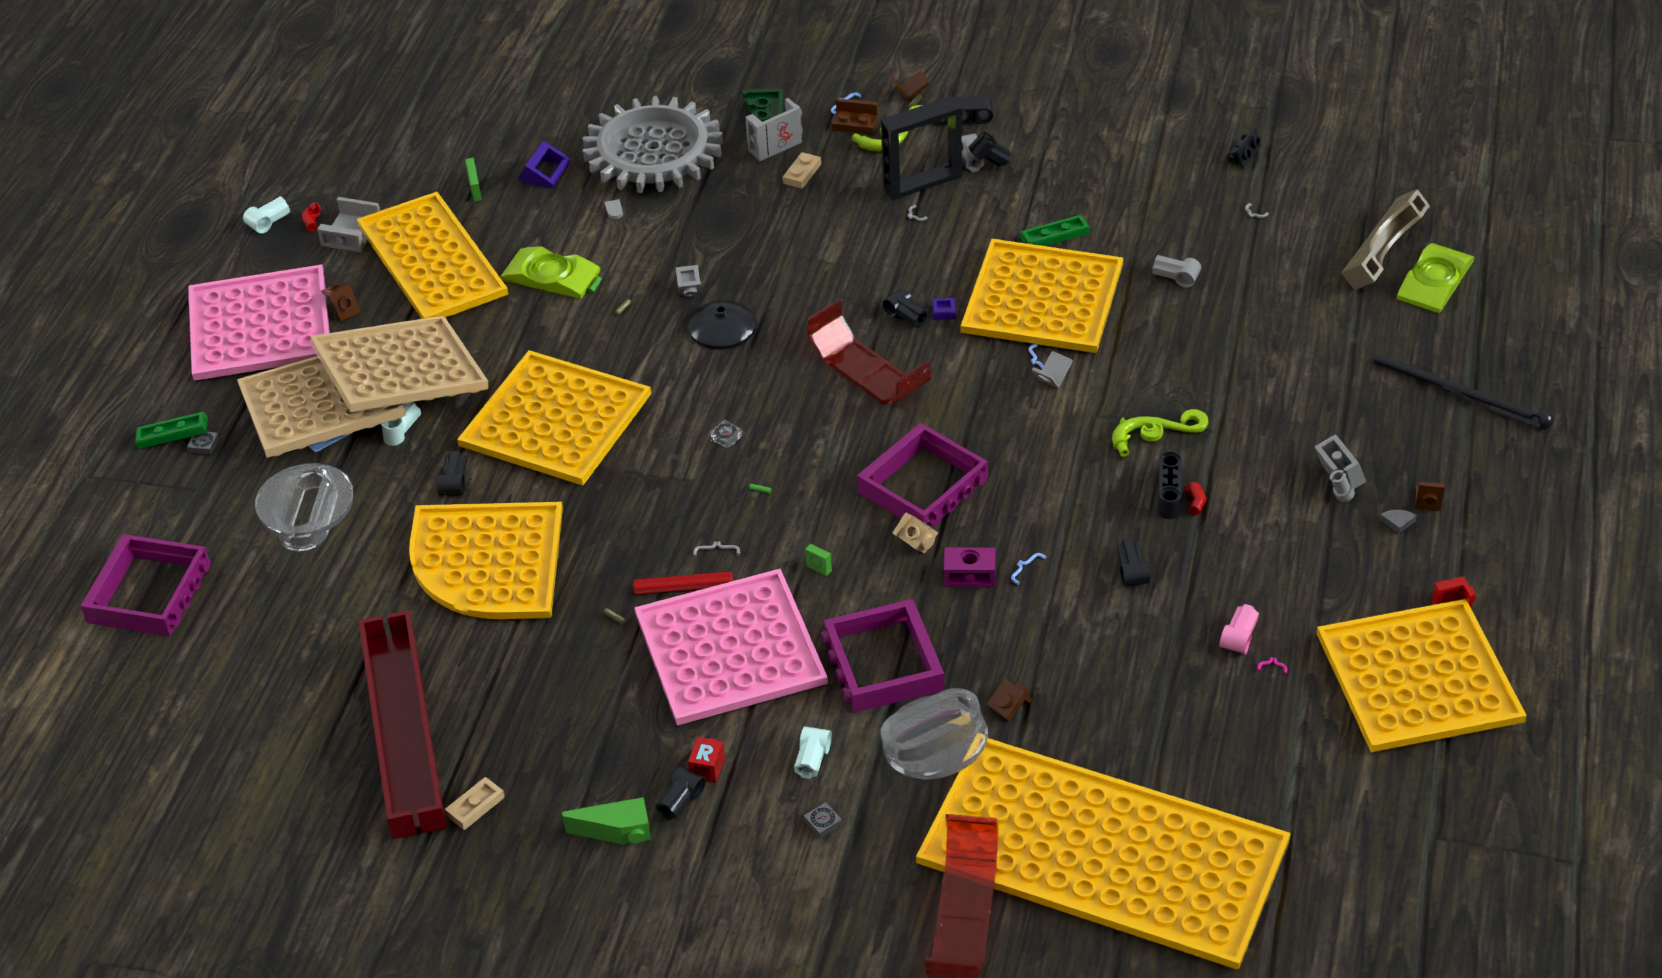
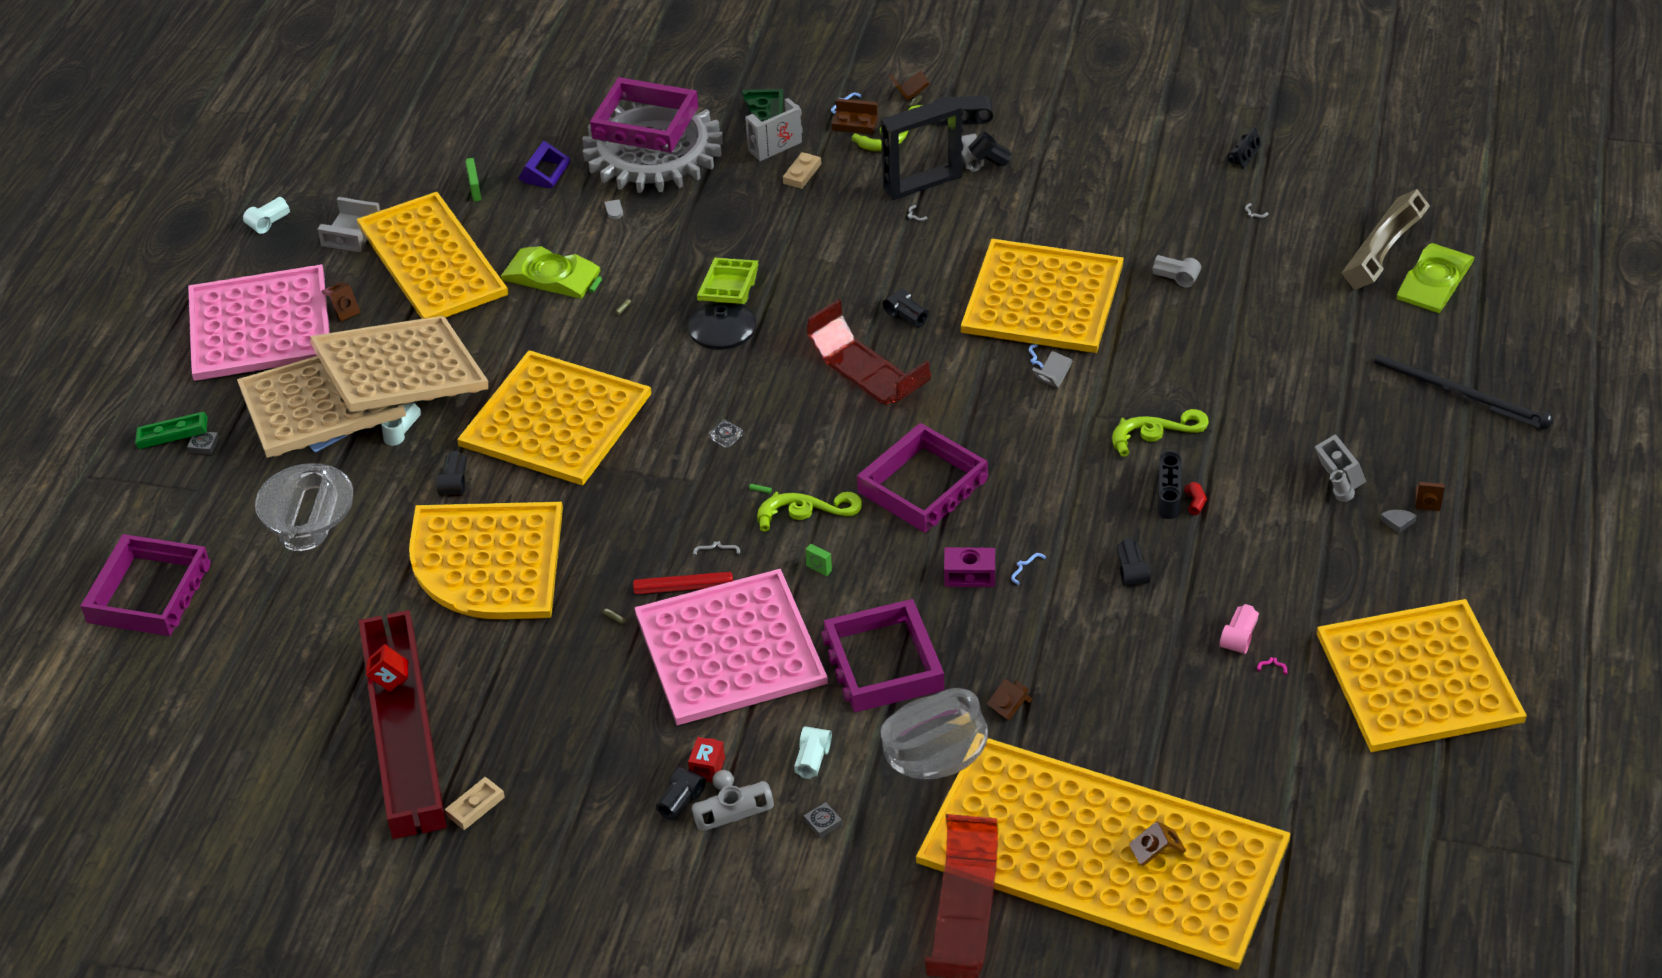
red arm [301,203,321,232] -> none
bright green slope [562,797,651,845] -> none
light grey bracket [676,265,701,297] -> none
tan brick [893,512,938,553] -> none
dark purple tile [932,298,956,320] -> none
green tile [1020,215,1090,246] -> none
red bracket [1432,577,1476,610] -> none
none -> red brick [366,644,409,692]
none -> magenta window [590,77,698,153]
none -> light grey piece [692,770,774,831]
none -> lime slope [697,258,758,304]
none -> lime plant [757,492,862,532]
none -> reddish brown bracket [1129,821,1186,866]

